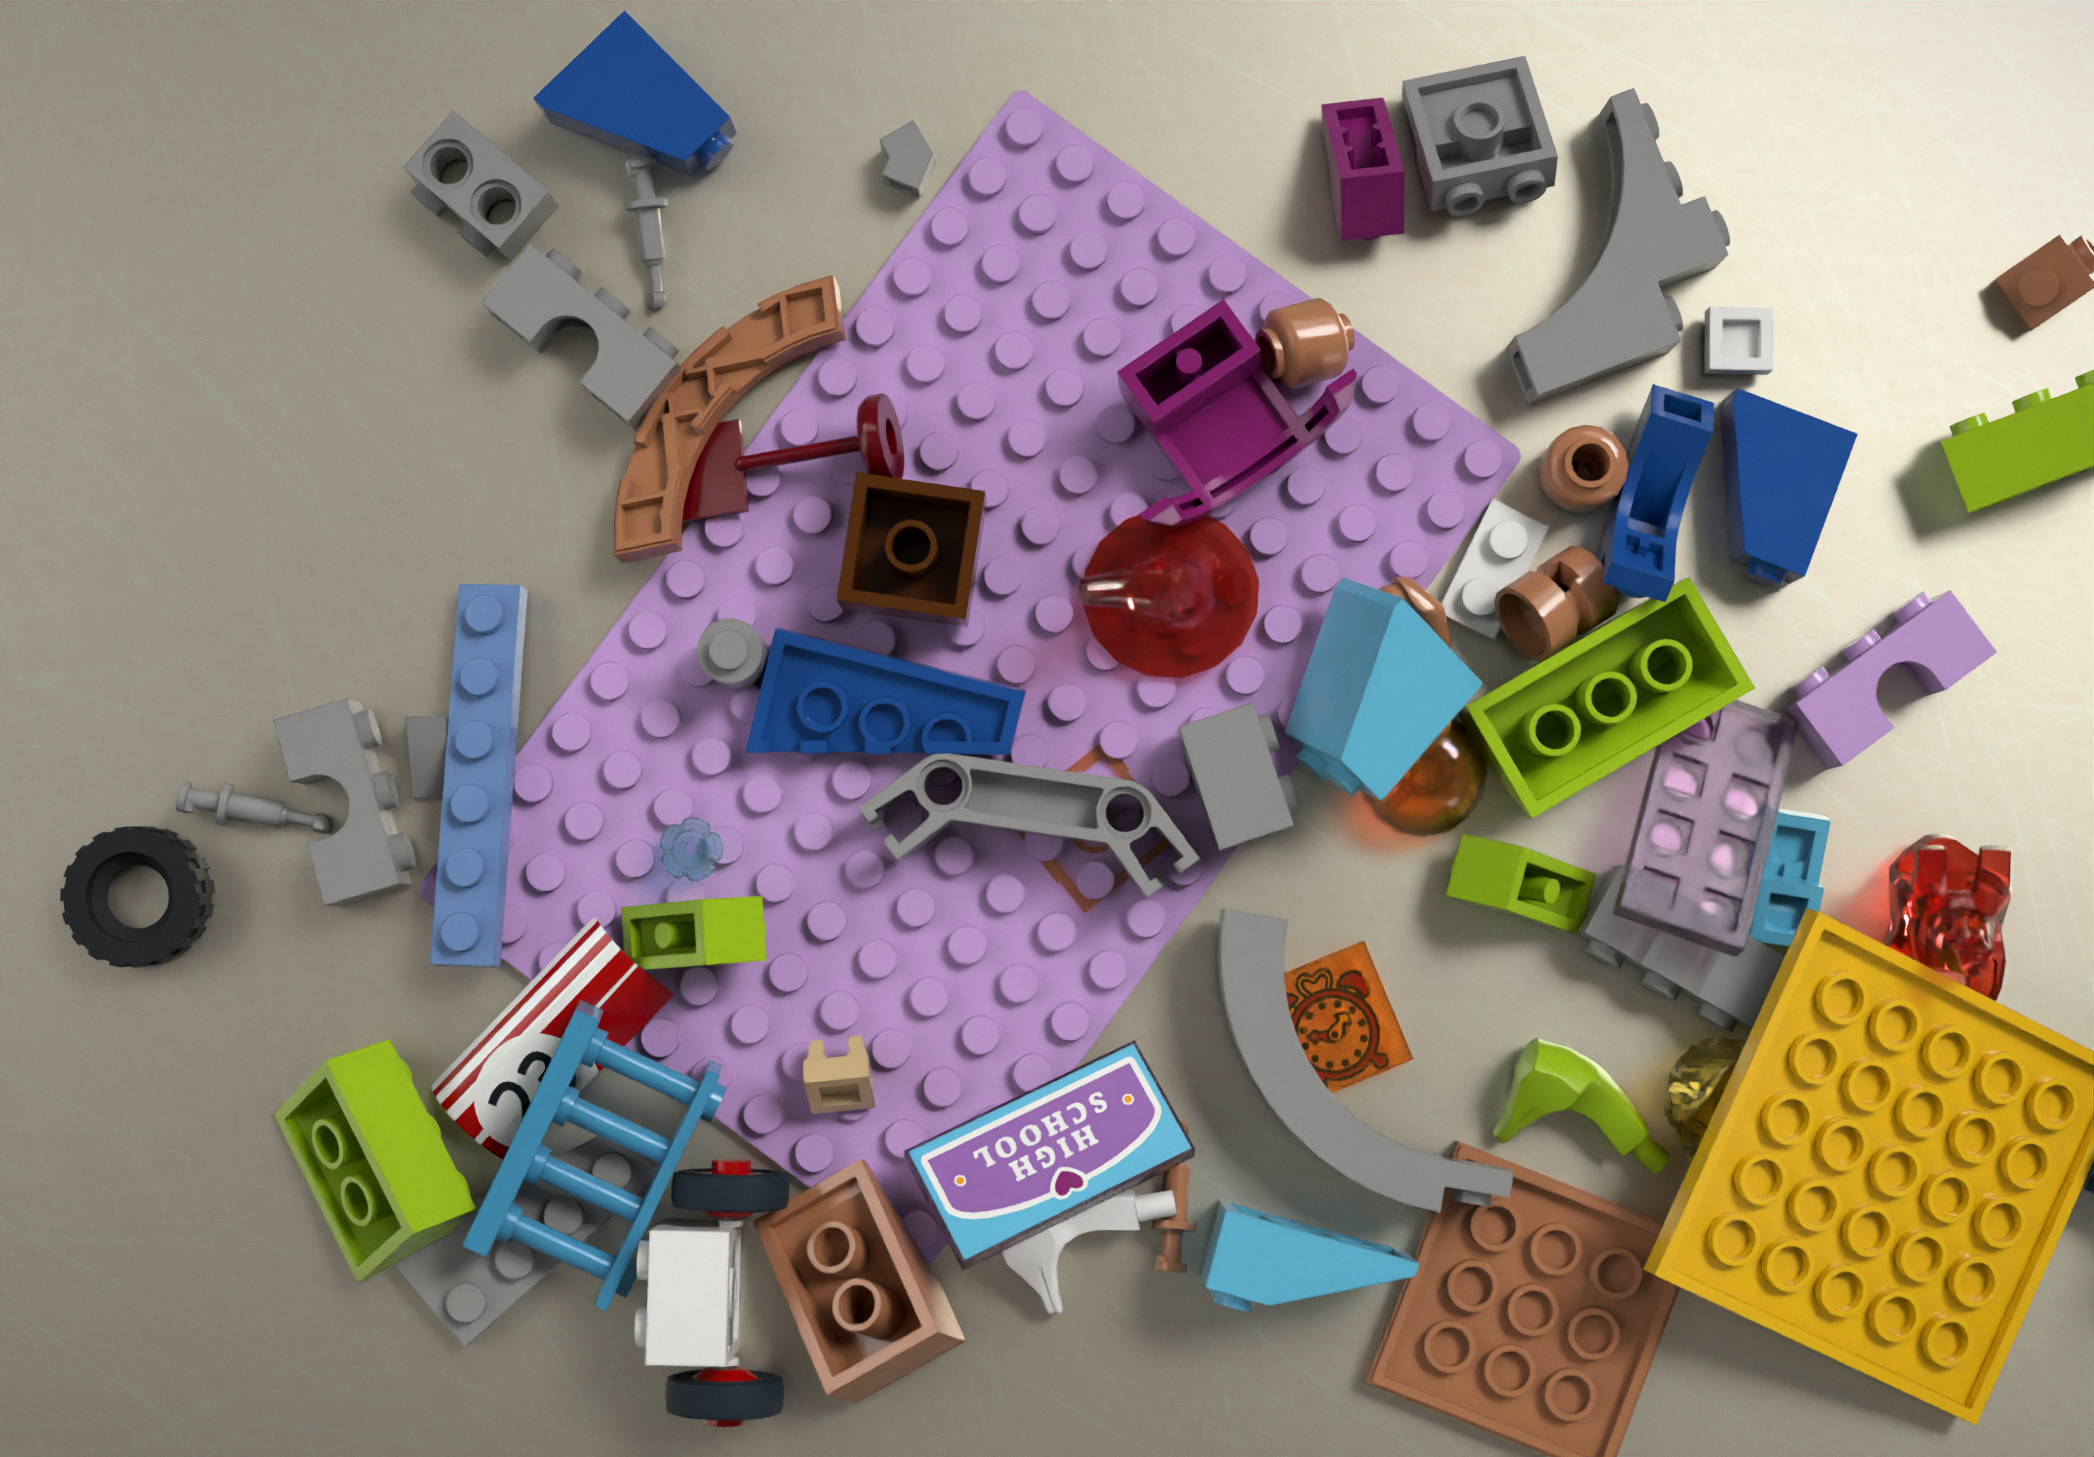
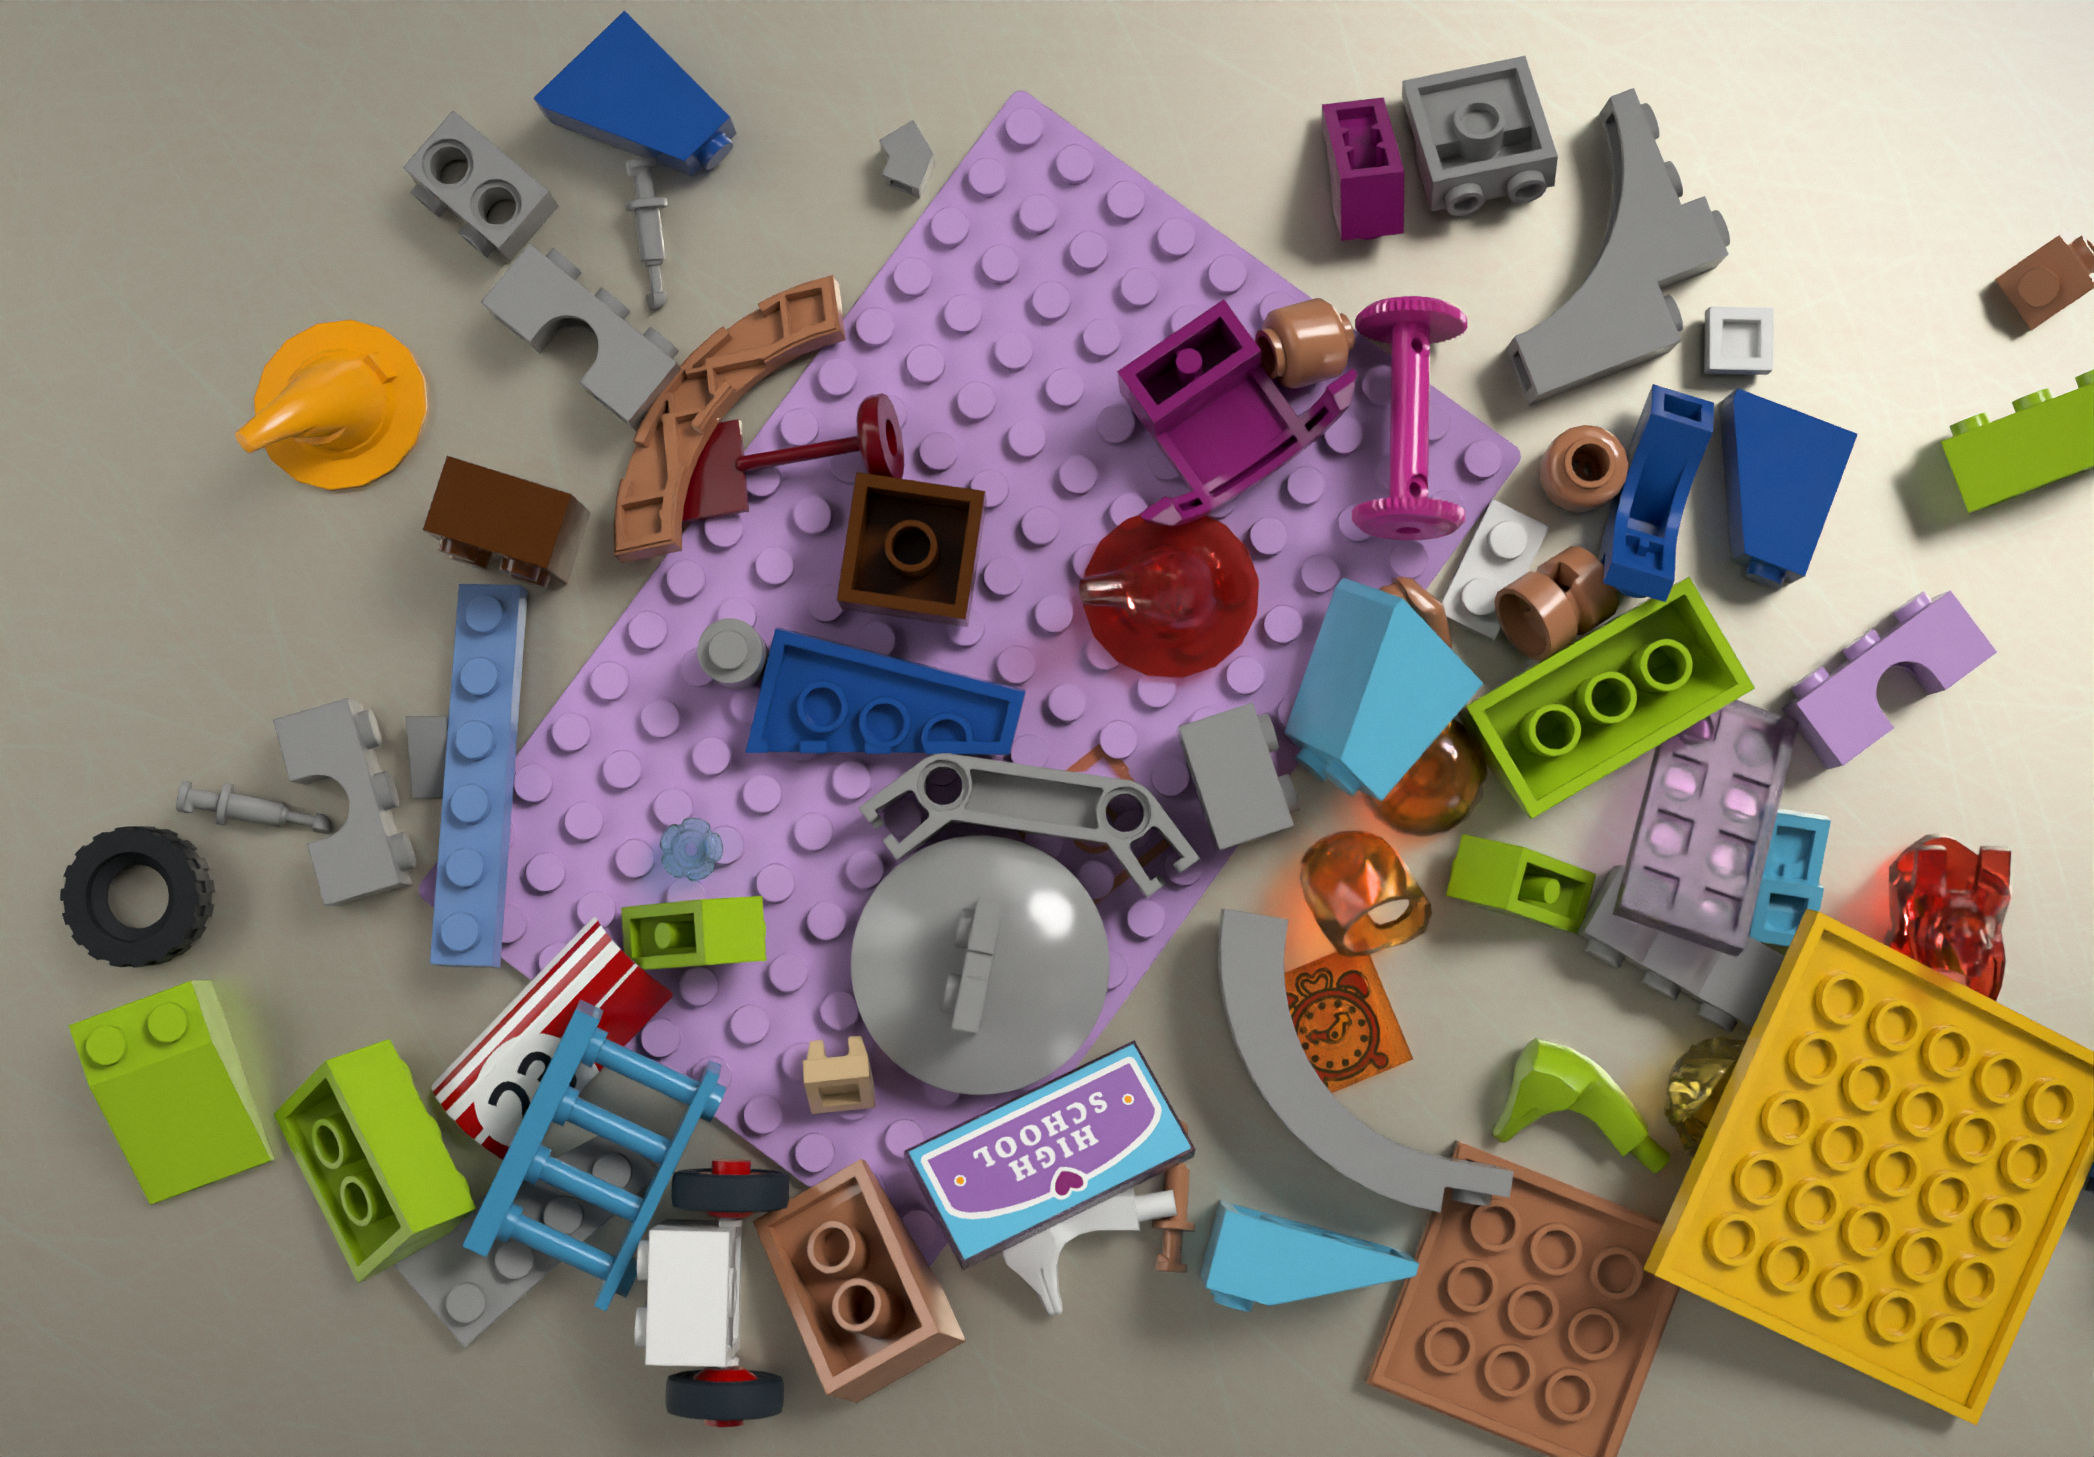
none -> lime slope [68,980,274,1205]
none -> light orange piece [235,320,428,491]
none -> reddish brown brick [423,456,591,589]
none -> light grey bracket [851,835,1110,1095]
none -> clear orange piece [1300,830,1432,957]
none -> dark pink hose [1352,296,1467,540]

